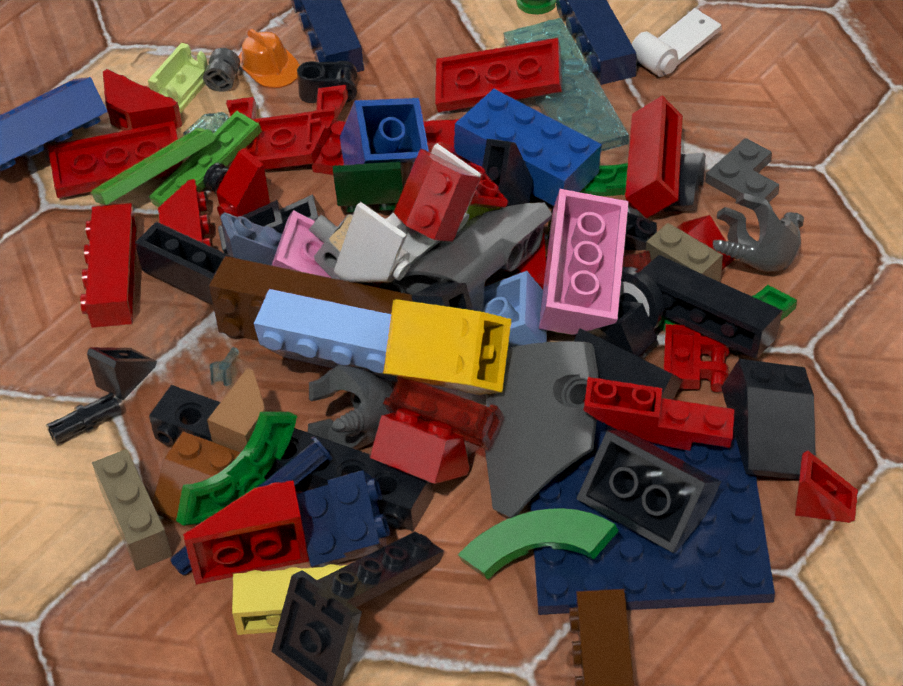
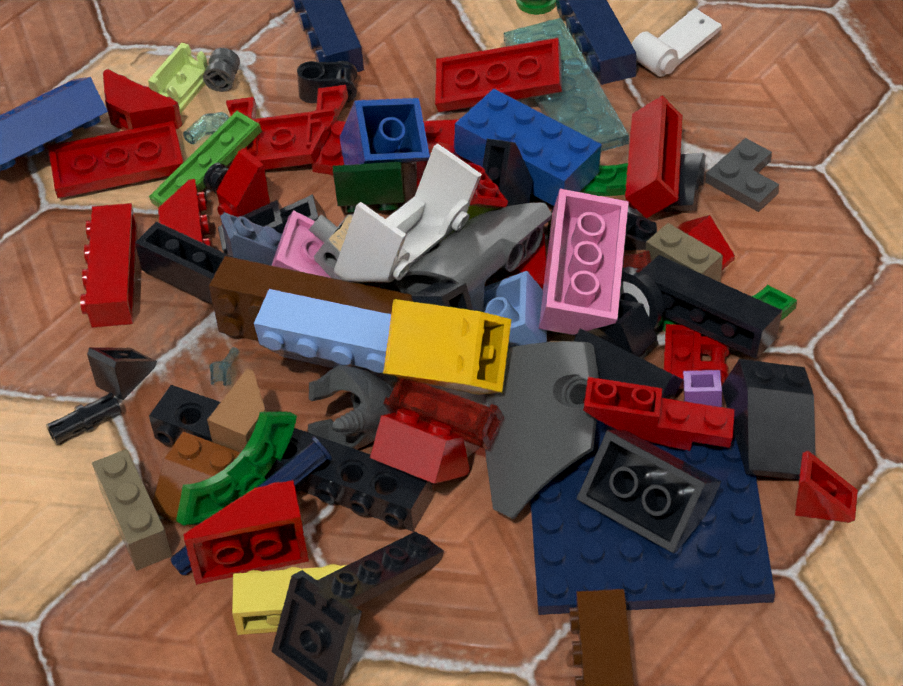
bright green tile [91,128,216,205] -> none
orange piece [238,29,300,88] -> none
dark blue plate [296,470,390,568] -> none
red slope [394,149,480,242] -> none
green tile [458,508,619,580] -> none
dark grey piece [713,193,804,272] -> none
none -> medium lavender plate [683,370,722,407]

